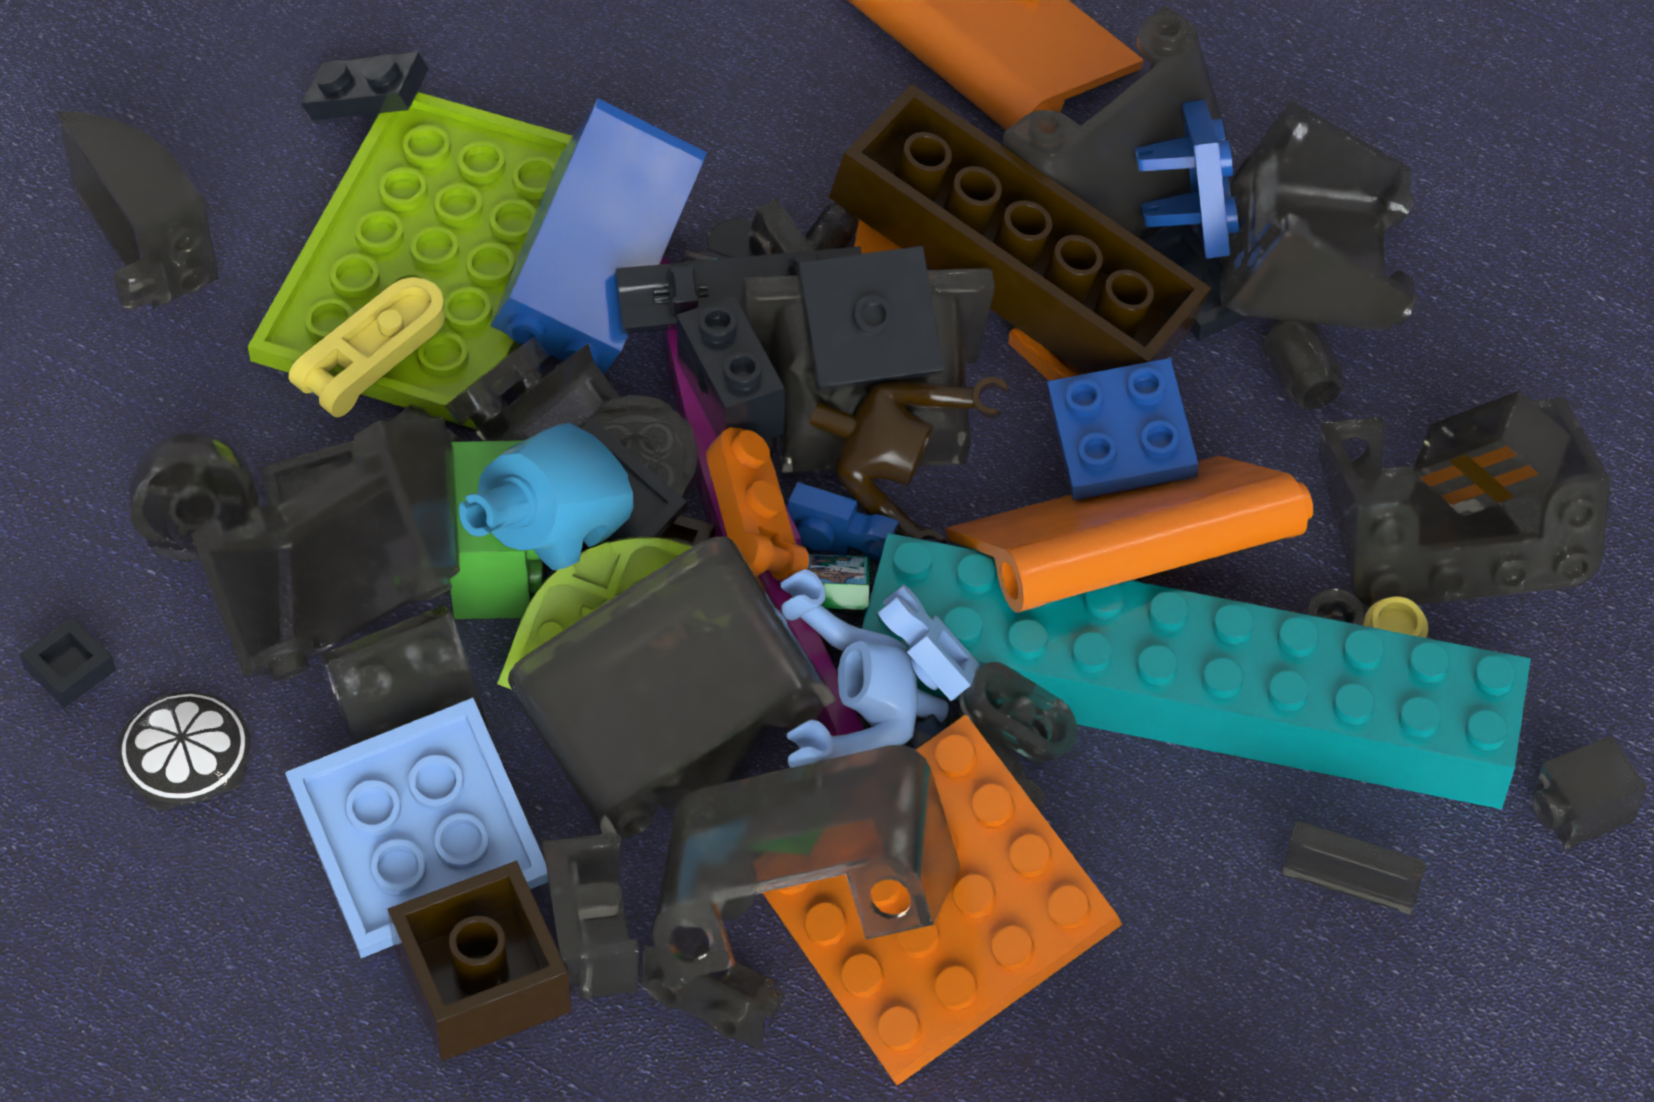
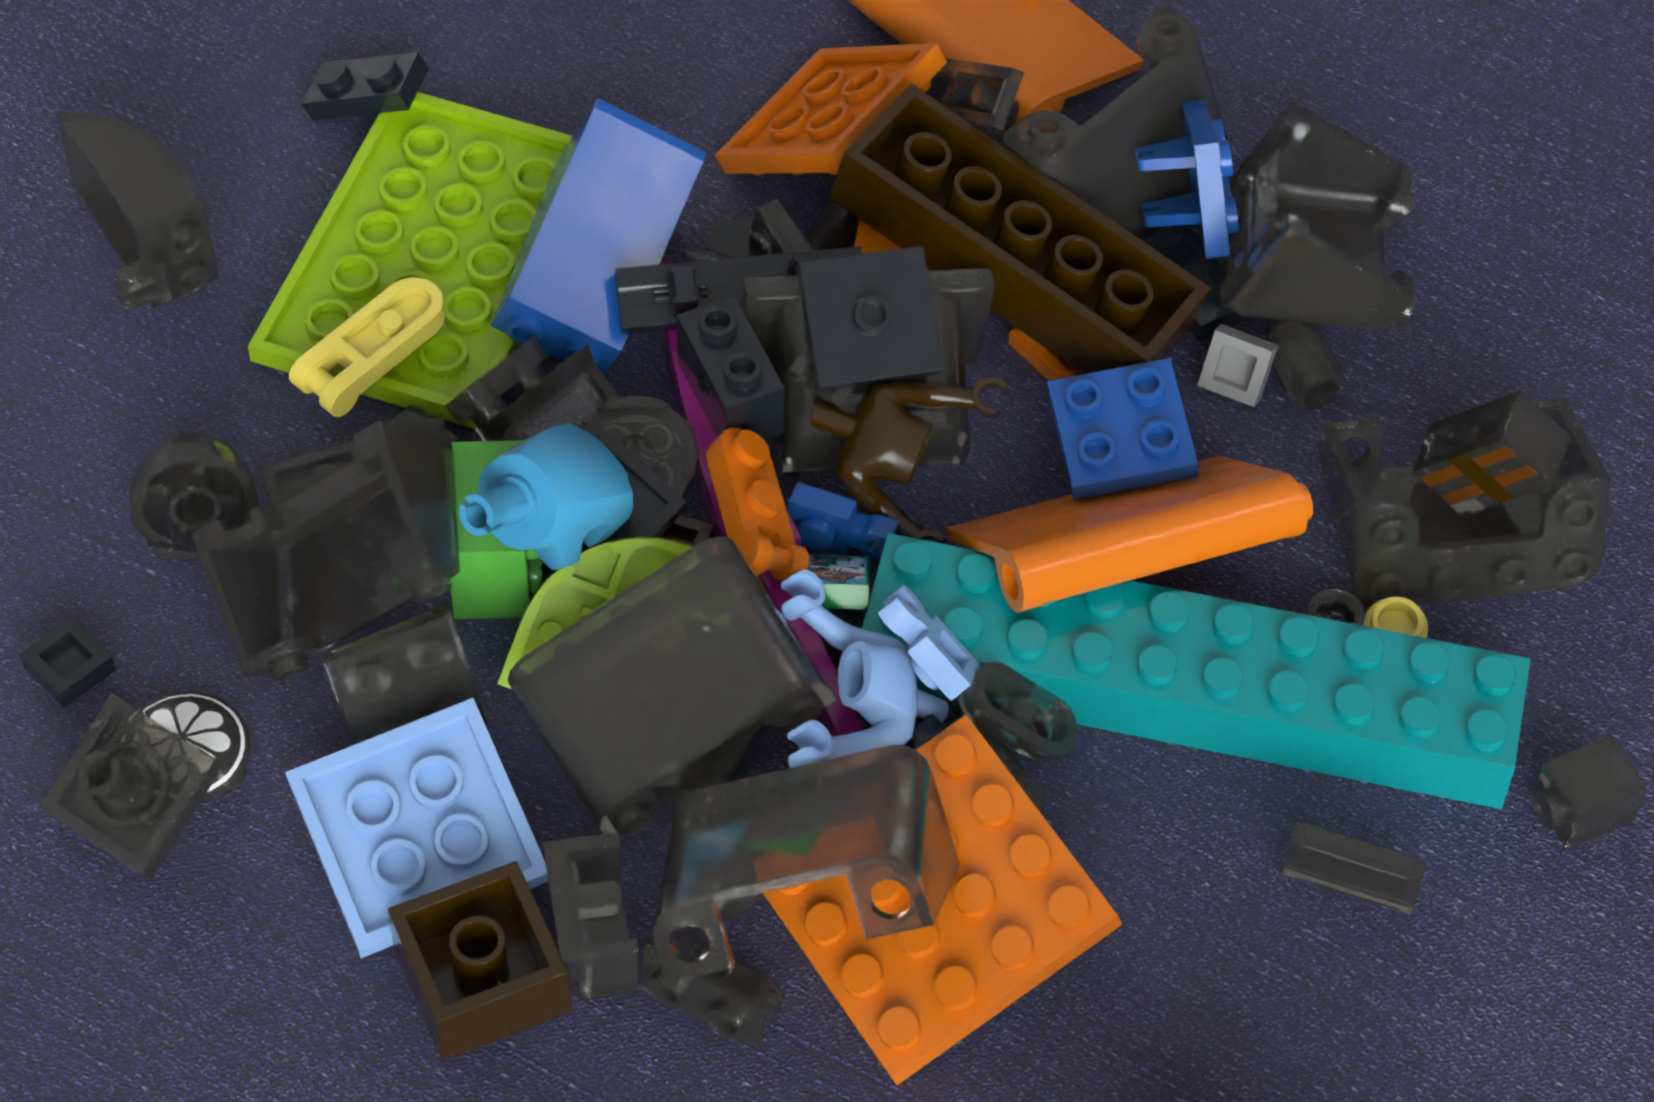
none -> clear smoke plate [39,693,224,879]
none -> orange plate [714,43,947,176]
none -> clear smoke slope [925,58,1024,142]
none -> light grey plate [1197,324,1278,407]

